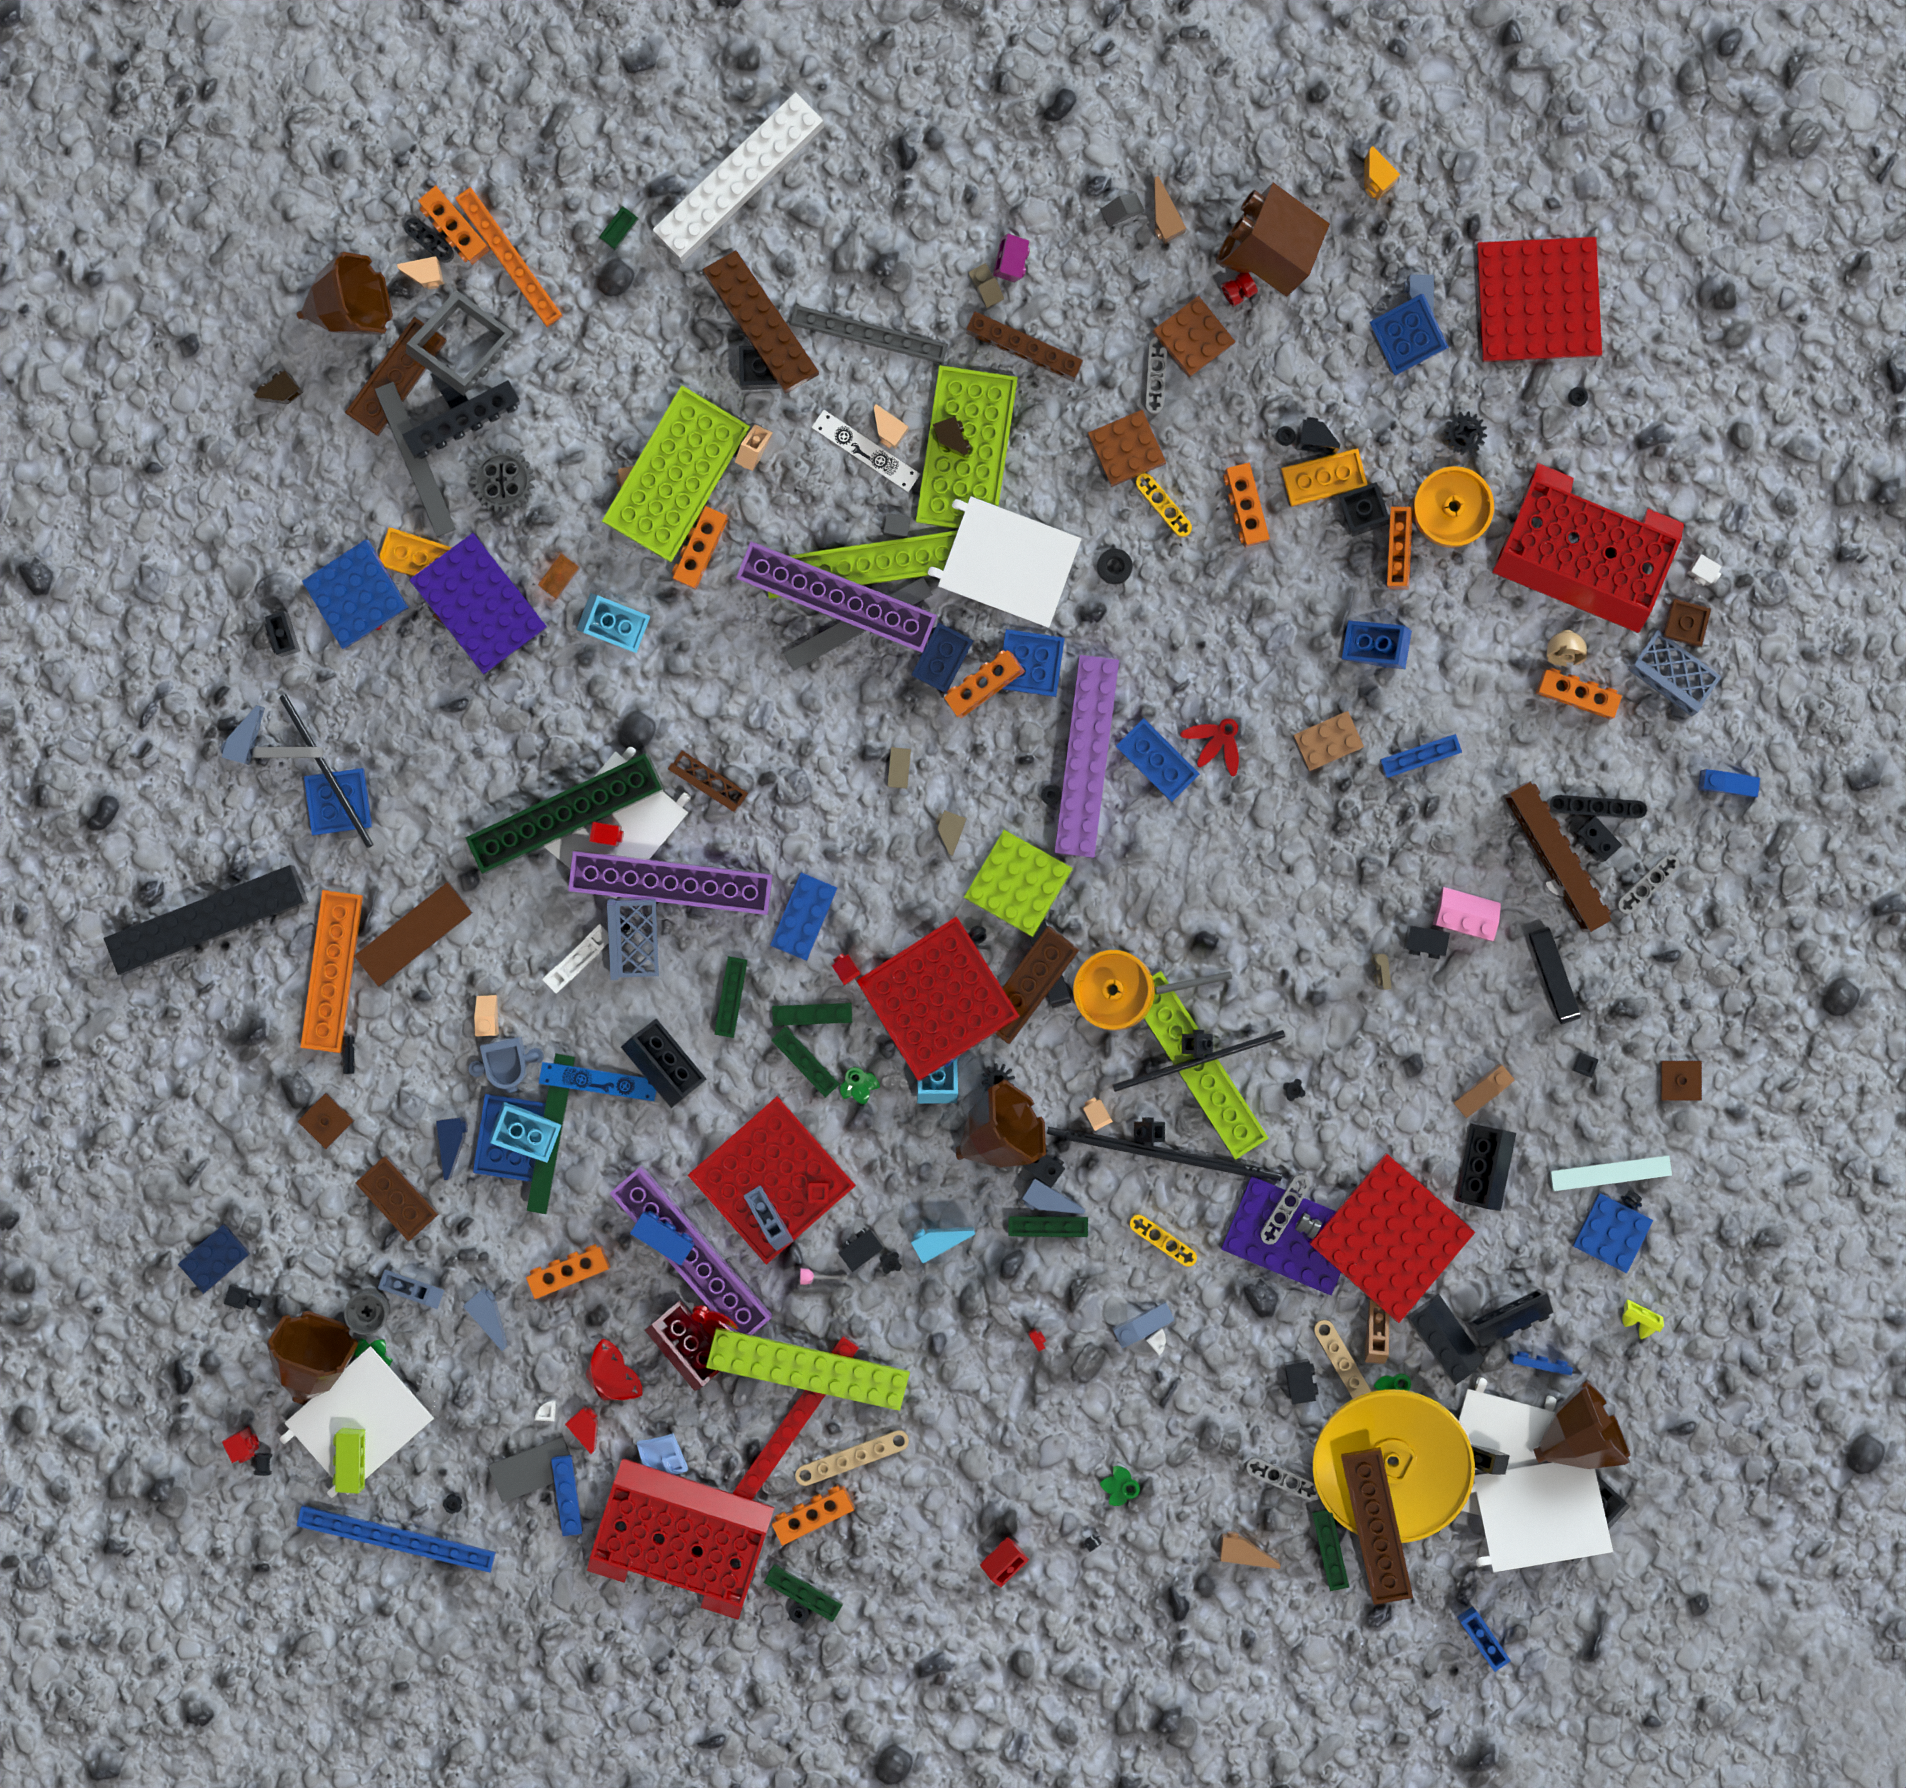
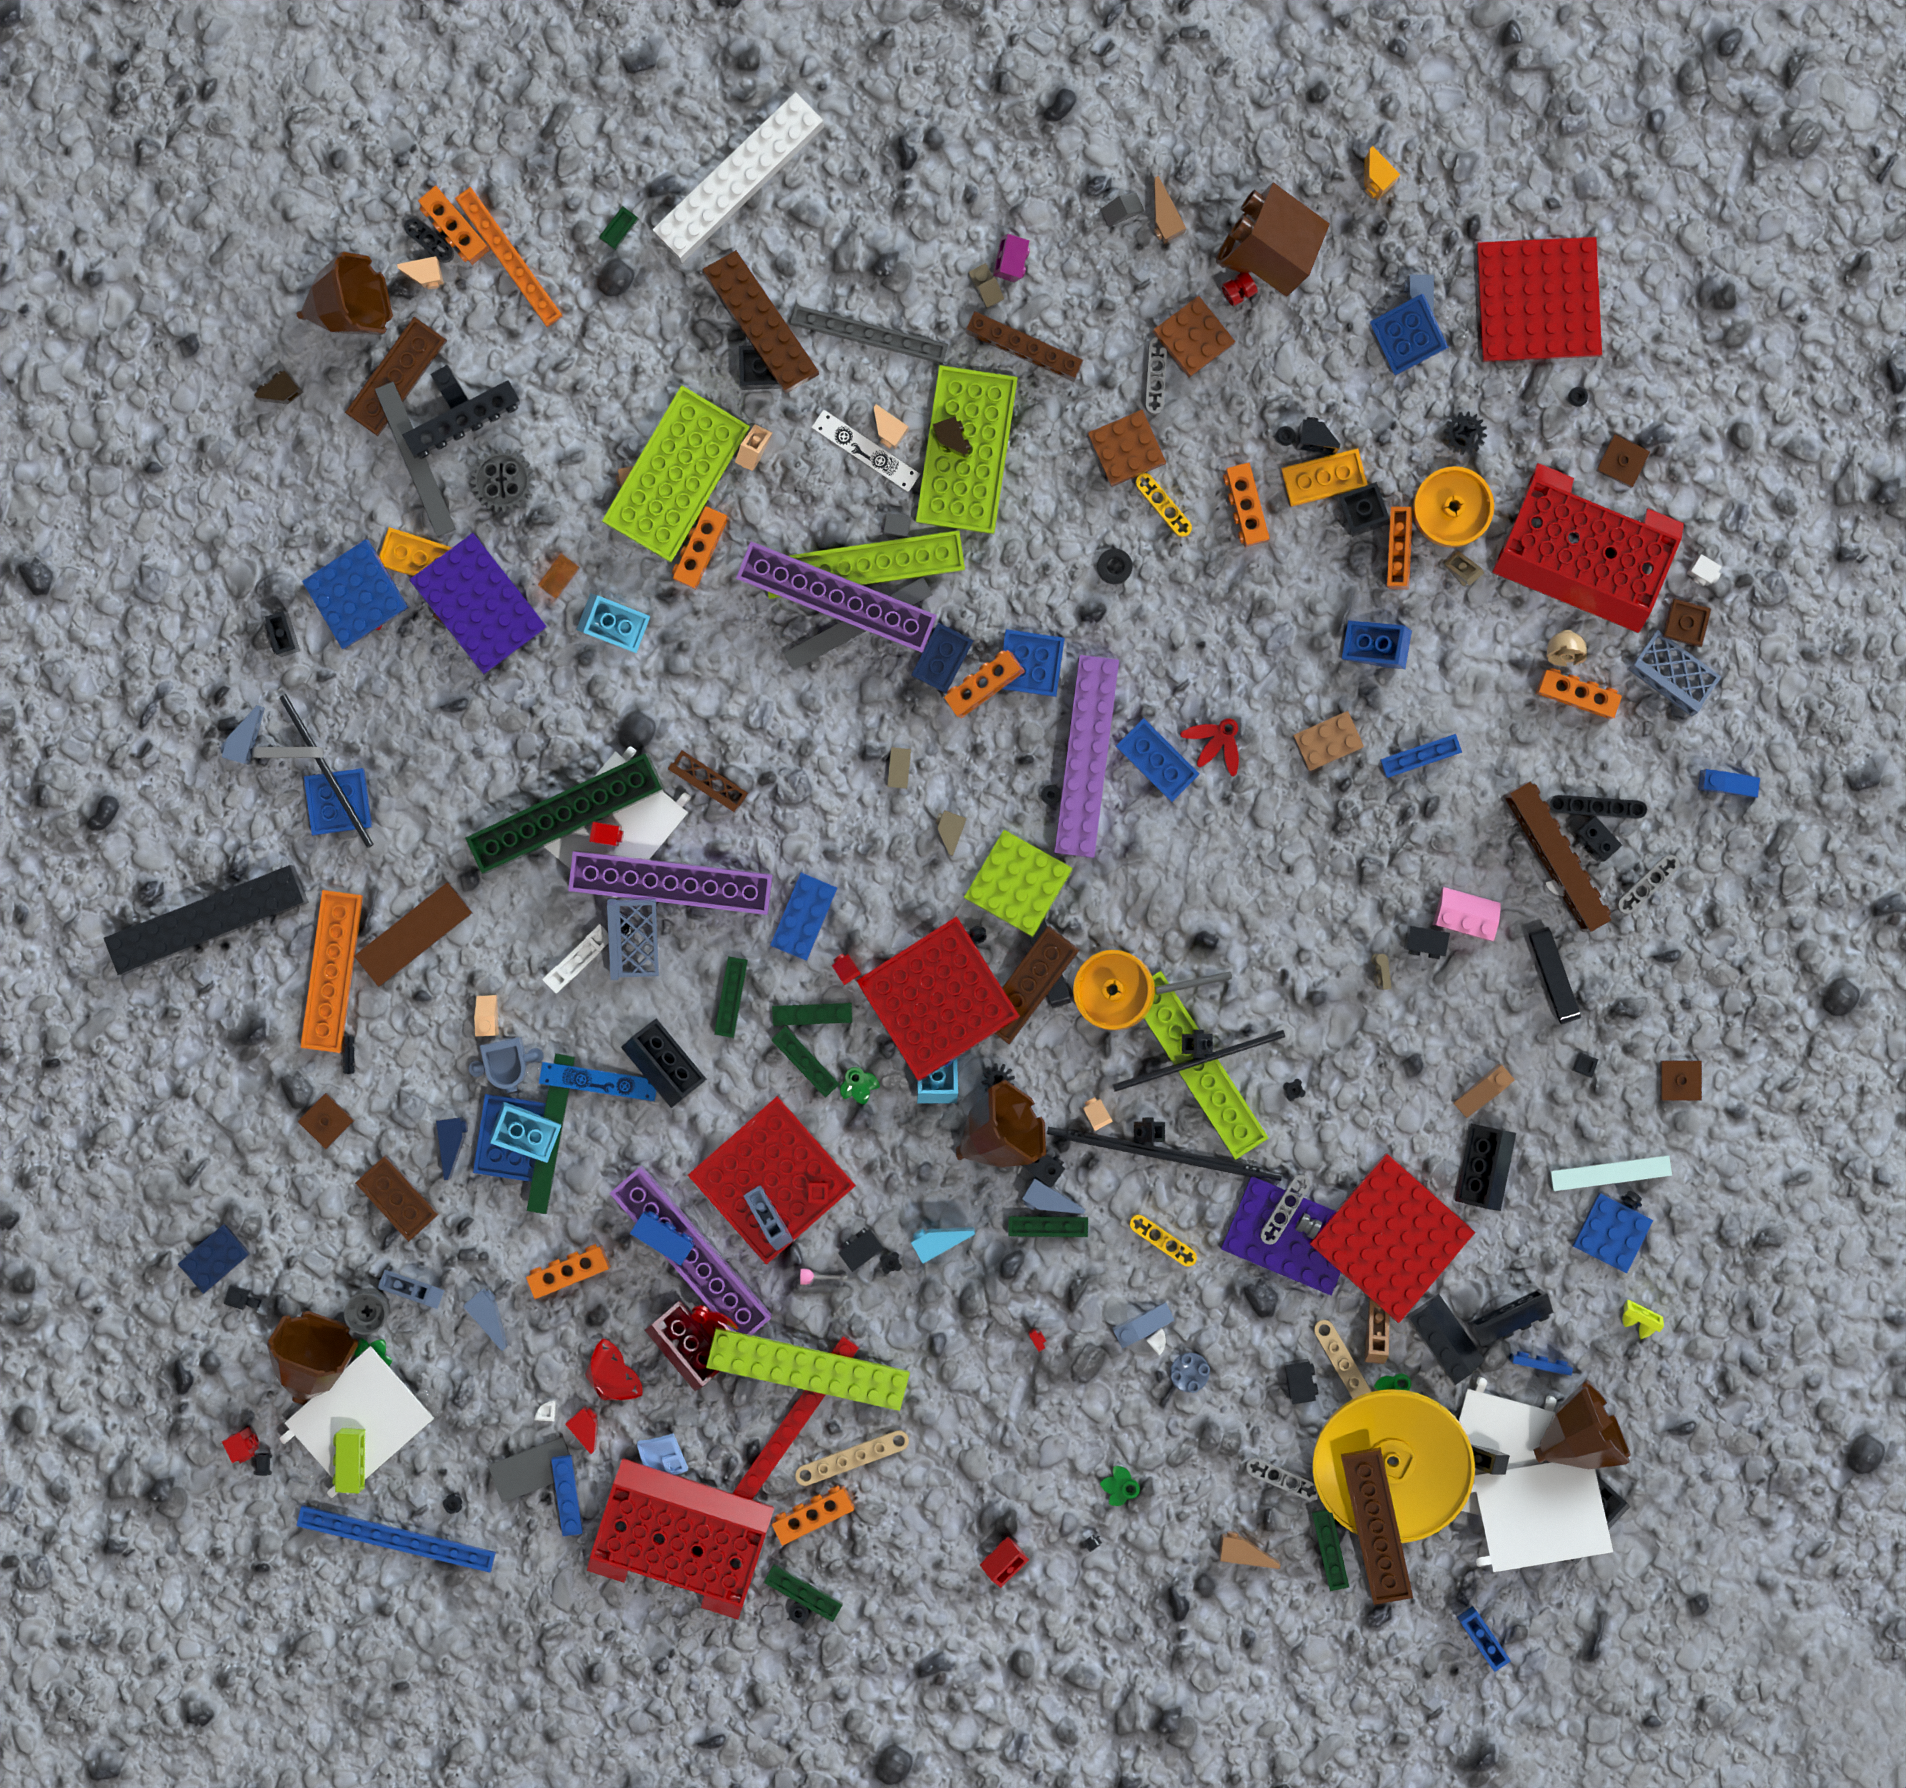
dark grey window [406,291,513,396] -> none
white flag [928,496,1081,628] -> none
none -> sand blue dish [1170,1353,1210,1393]
none -> dark tan slope [1444,551,1484,586]
none -> reddish brown plate [1596,434,1650,488]

